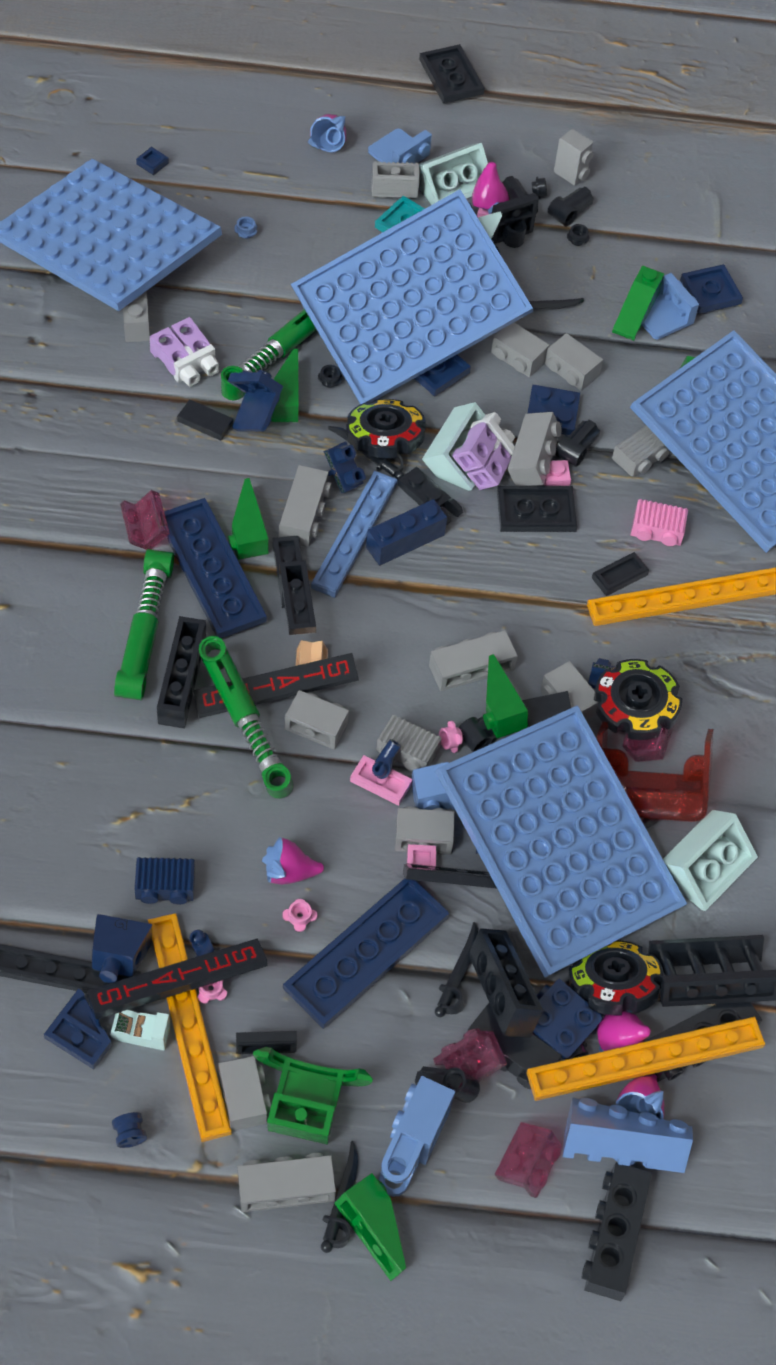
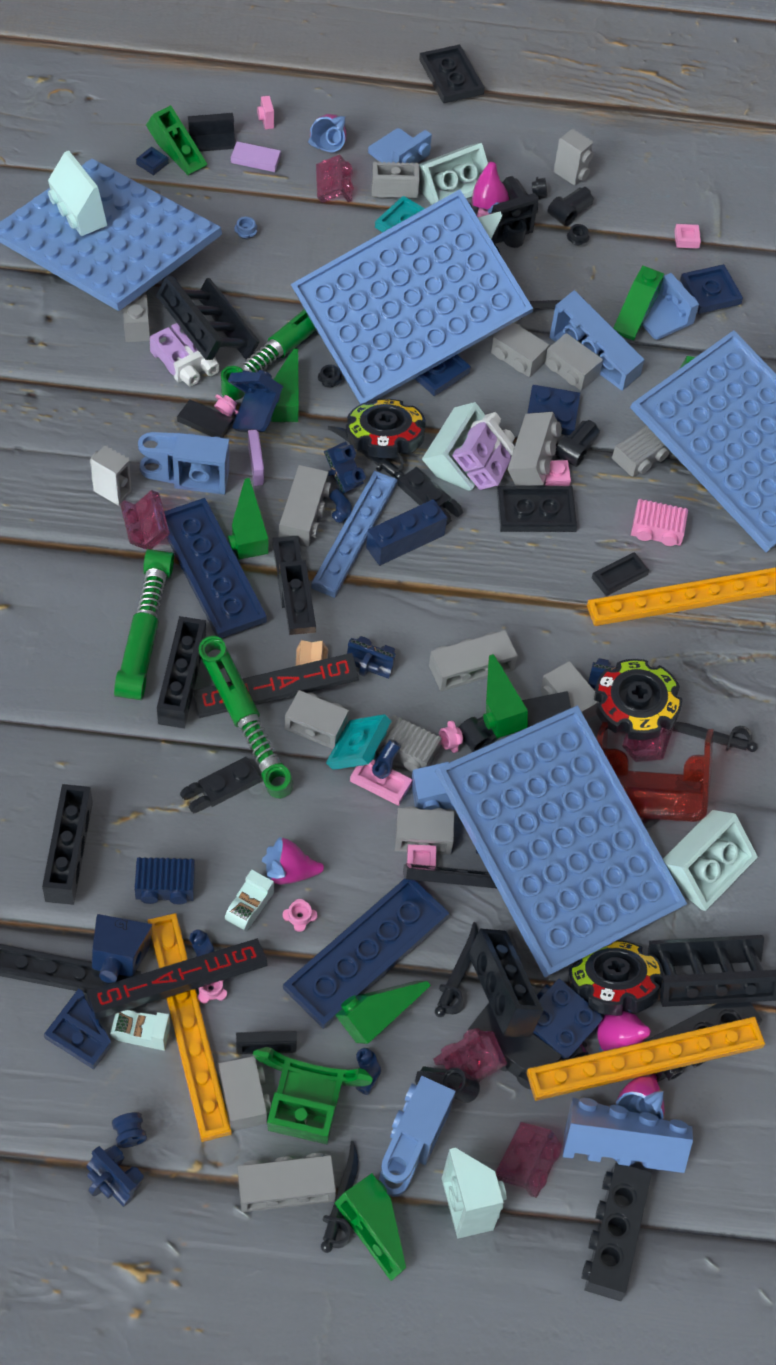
none -> black brick [42,784,93,905]
none -> light aqua slope [48,151,107,236]
none -> dark blue hips [86,1145,144,1207]
none -> light grey brick [90,445,132,505]
none -> medium blue brick [138,432,229,495]
none -> green slope [146,105,208,176]
none -> black fence [156,276,260,360]
none -> black hinge [180,756,260,814]
none -> black panel [188,113,236,152]
none -> bright pink plate [214,394,238,417]
none -> light aqua leg [225,869,274,931]
none -> lavender tile [231,142,281,172]
none -> lavender tile [248,430,264,486]
none -> bright pink plate [257,96,274,129]
none -> clear pink bracket [316,154,354,203]
none -> teal plate [326,714,392,770]
none -> dark blue arm [329,489,352,523]
none -> green slope [335,981,431,1044]
none -> dark blue hips [347,636,396,679]
none -> dark blue arm [356,1048,381,1095]
none -> light aqua slope [442,1148,507,1239]
none -> medium blue wedge [549,290,645,391]
none -> black sword [661,721,758,752]
none -> bright pink plate [674,224,701,248]

